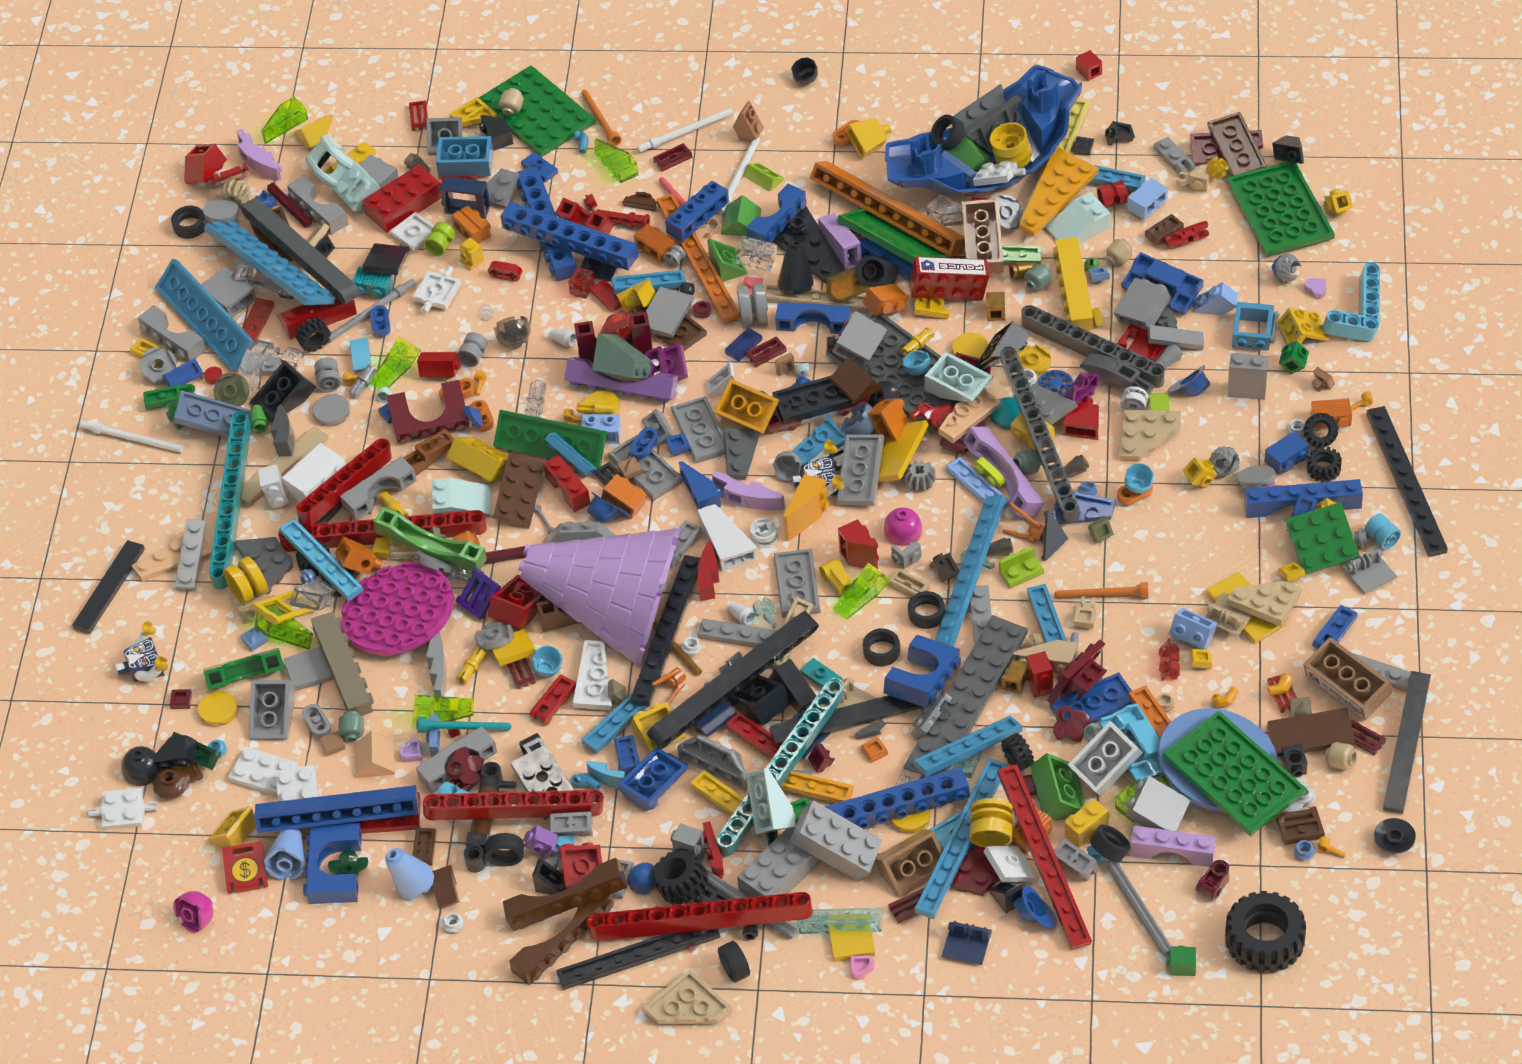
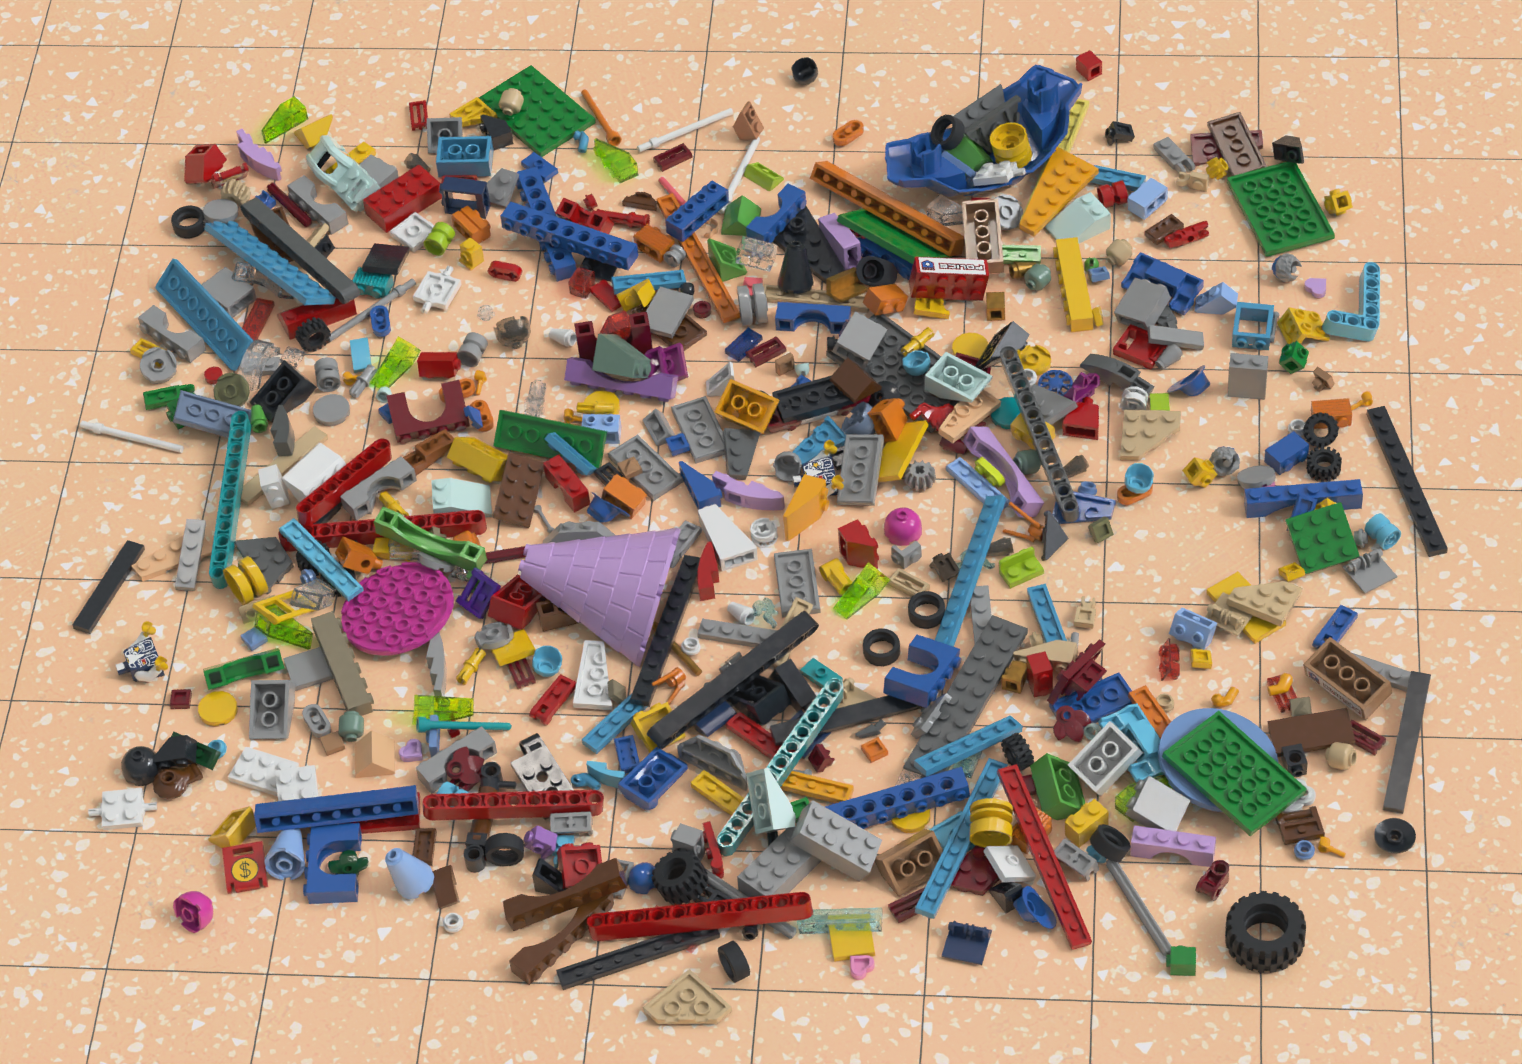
blue tile [162,358,204,387] -> none
blue plate [630,428,658,460] -> none
yellow torso [846,118,892,160] -> none
dark grey beam [1021,305,1165,388] -> none
orange piece [1054,582,1149,598] -> none
black tile [1073,136,1094,155] -> none

